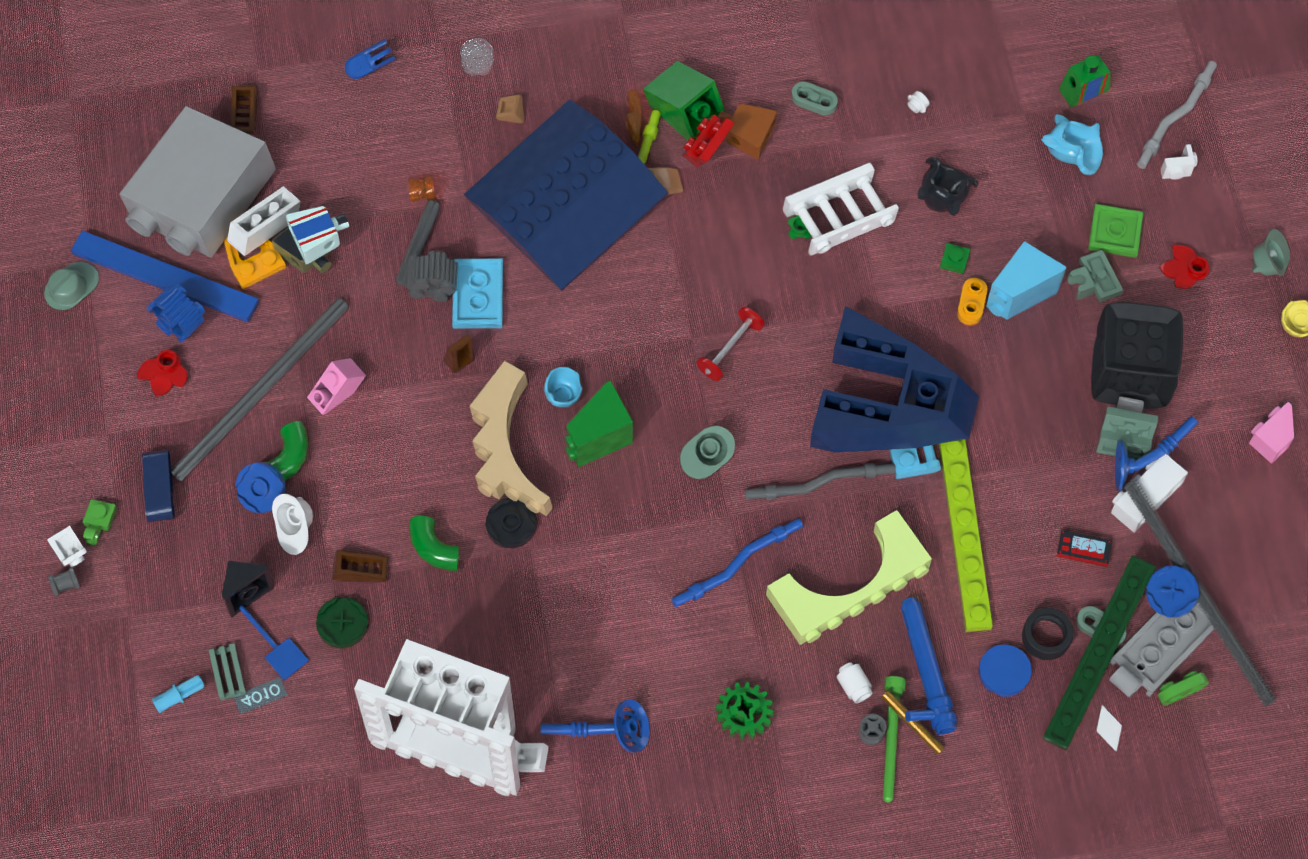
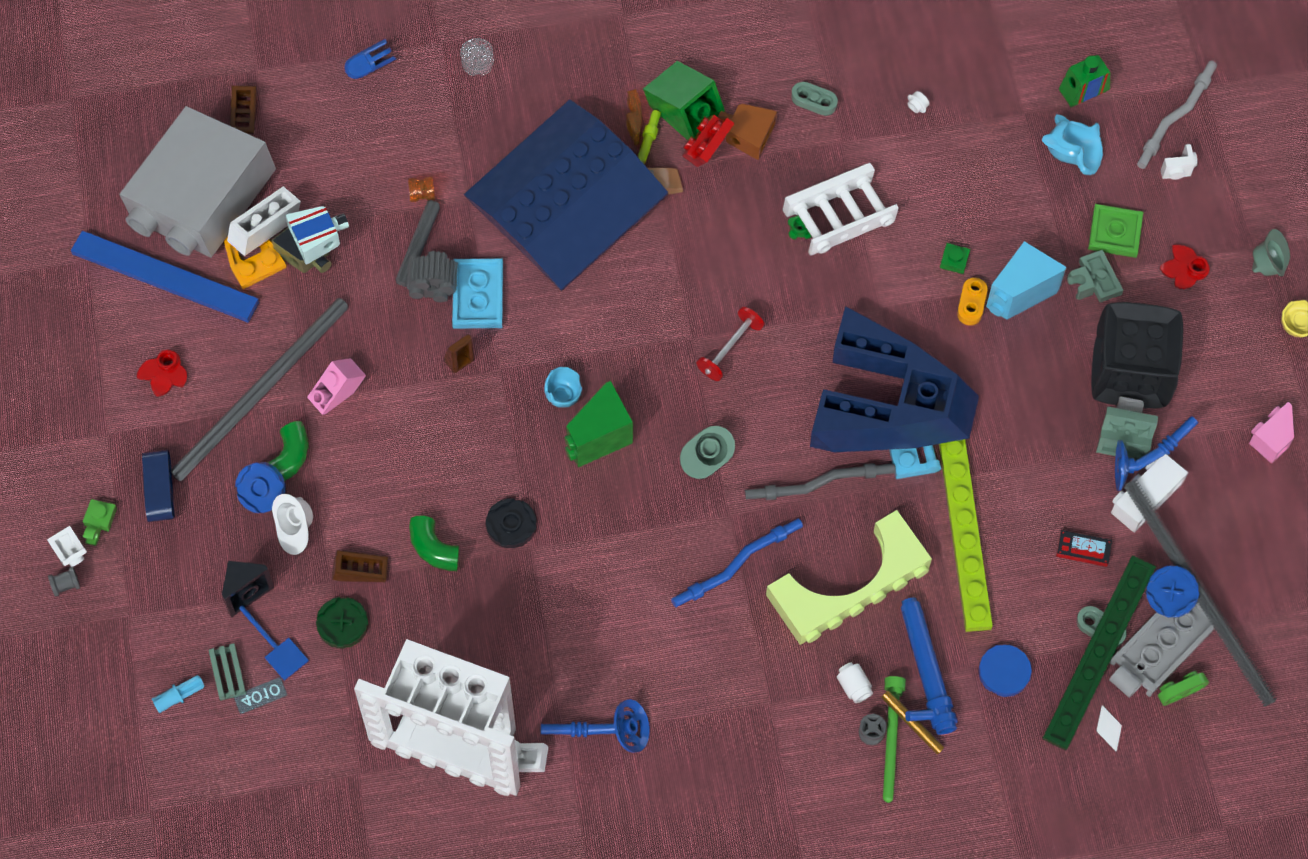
sand green piece [44,262,99,310] -> none
blue brick [146,284,205,343] -> none
tan arch [470,361,552,516] -> none
medium nougat slope [496,94,524,123] -> none
green gear [716,682,773,740] -> none
black hair [917,157,979,216] -> none
black tyre [1022,608,1073,660] -> none

